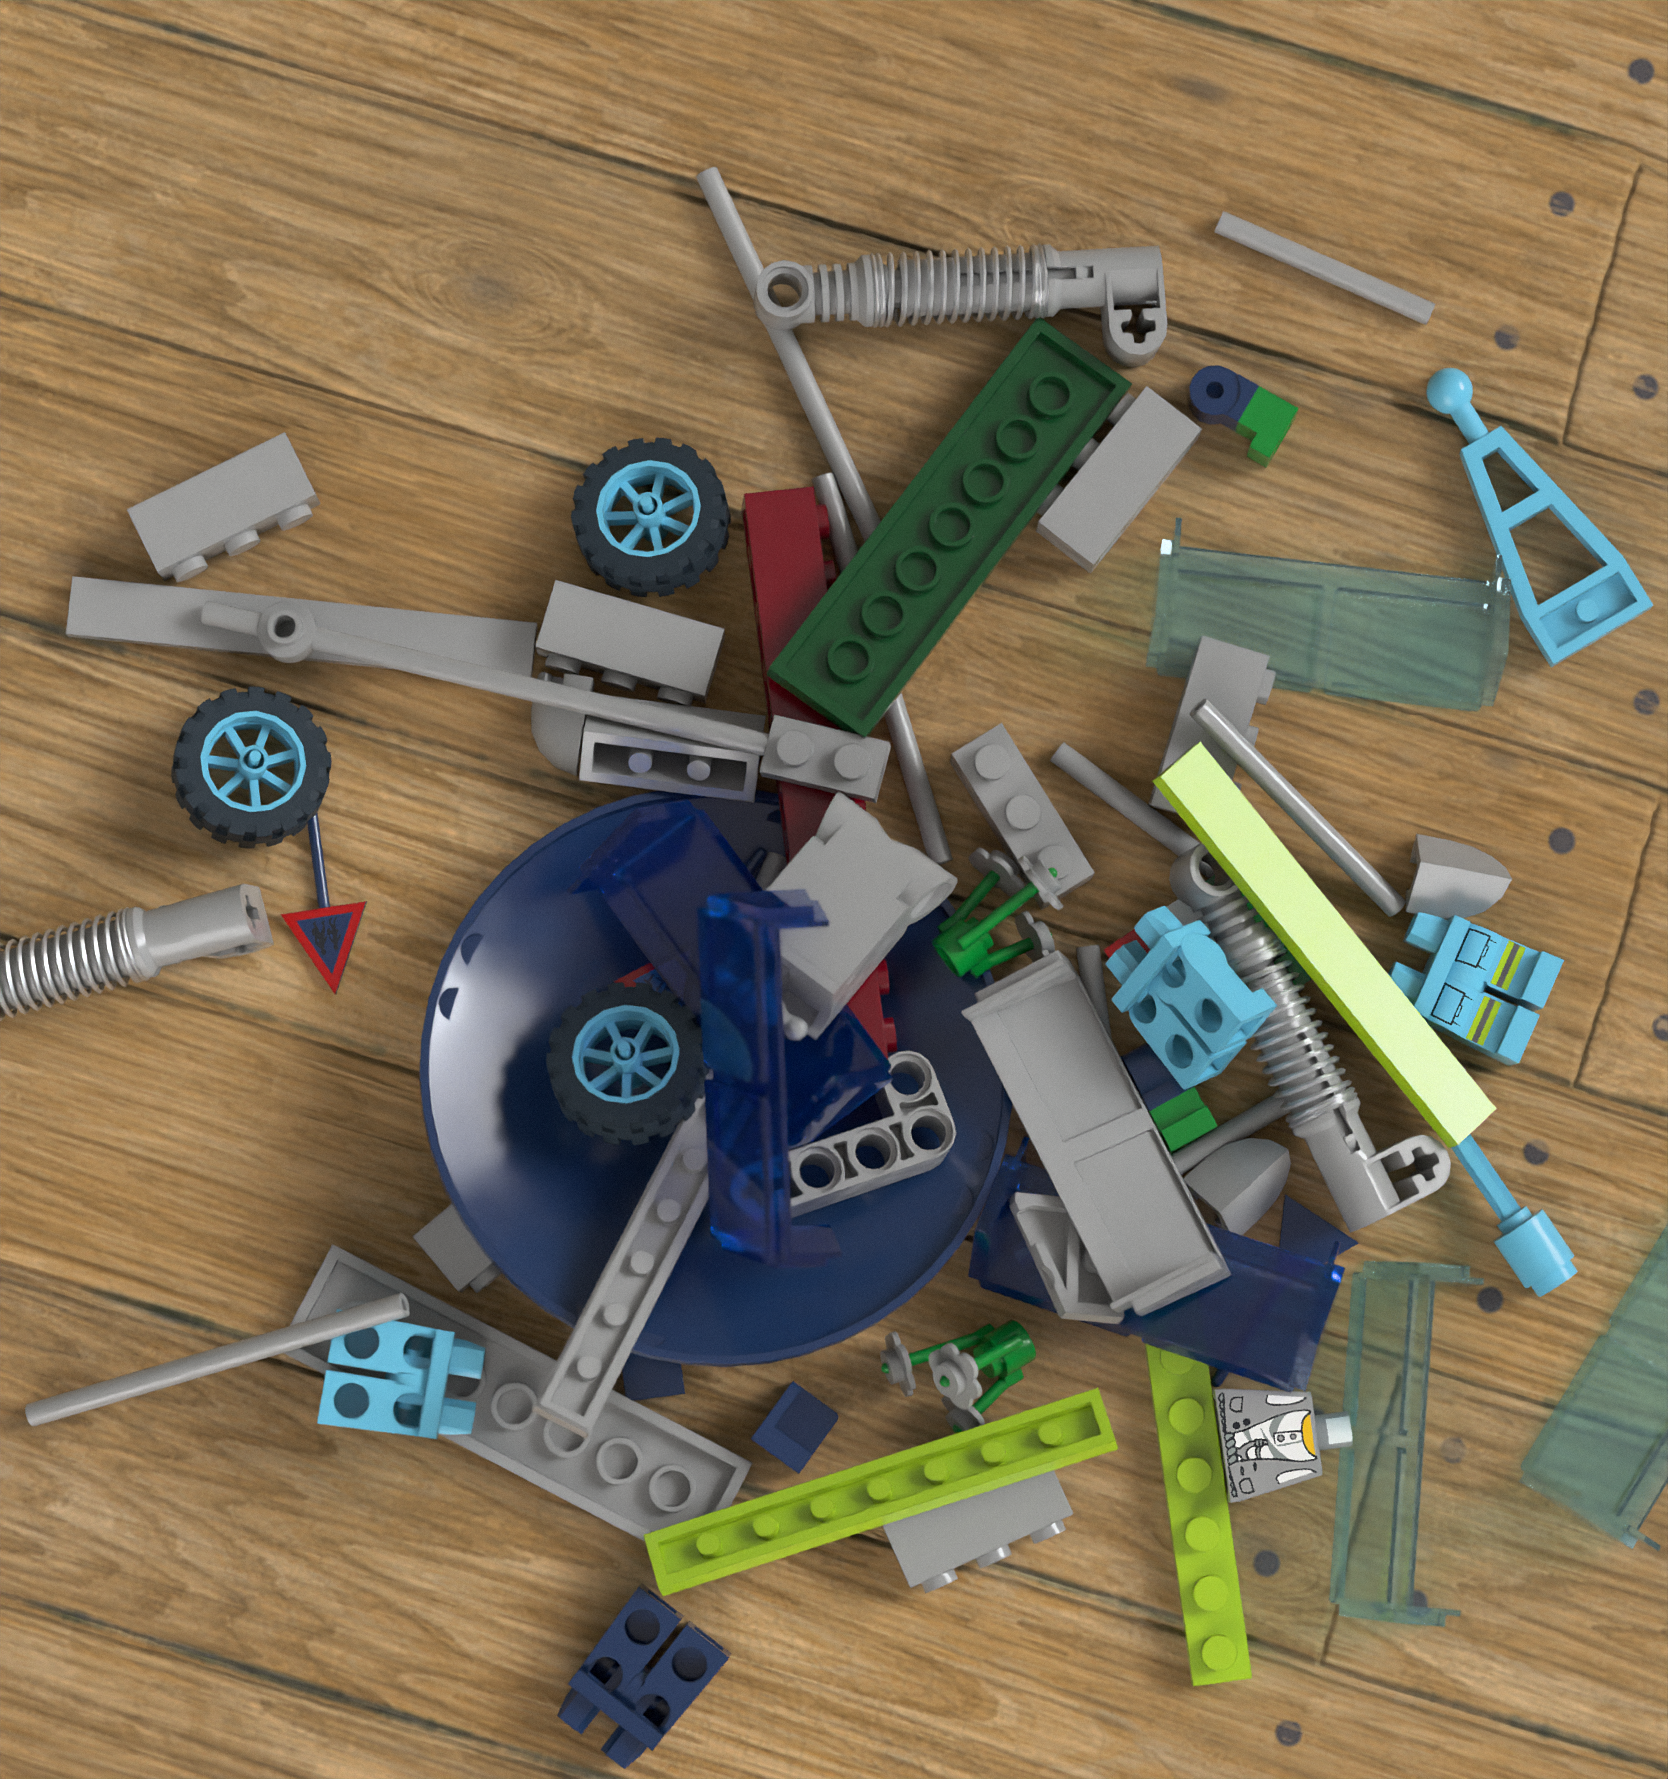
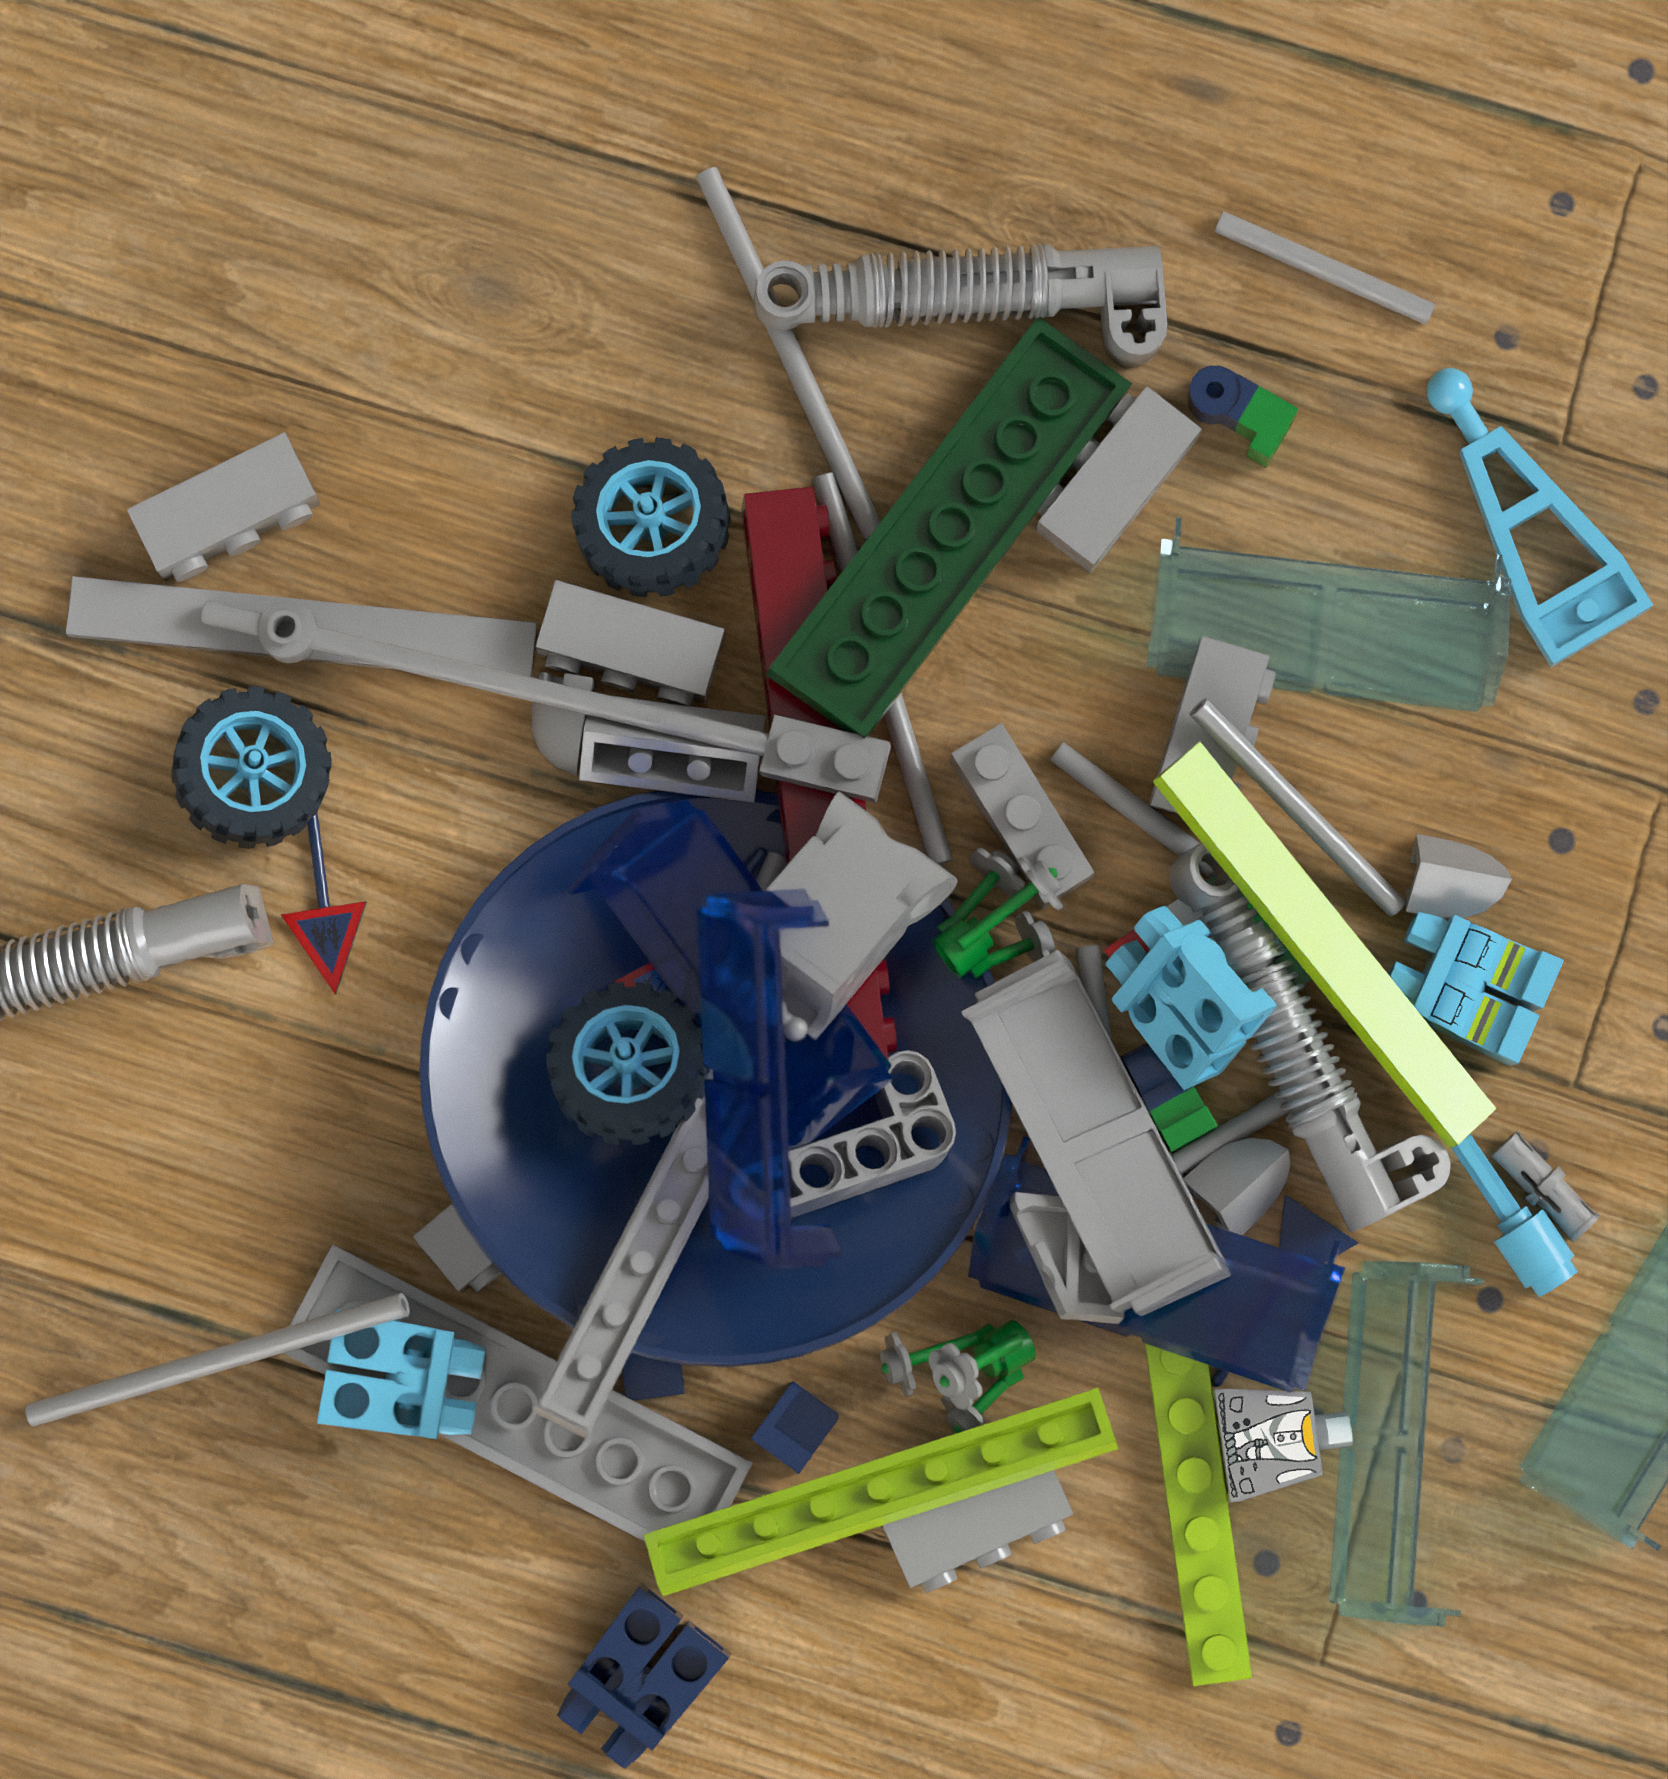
none -> light grey pin [1490,1131,1600,1242]

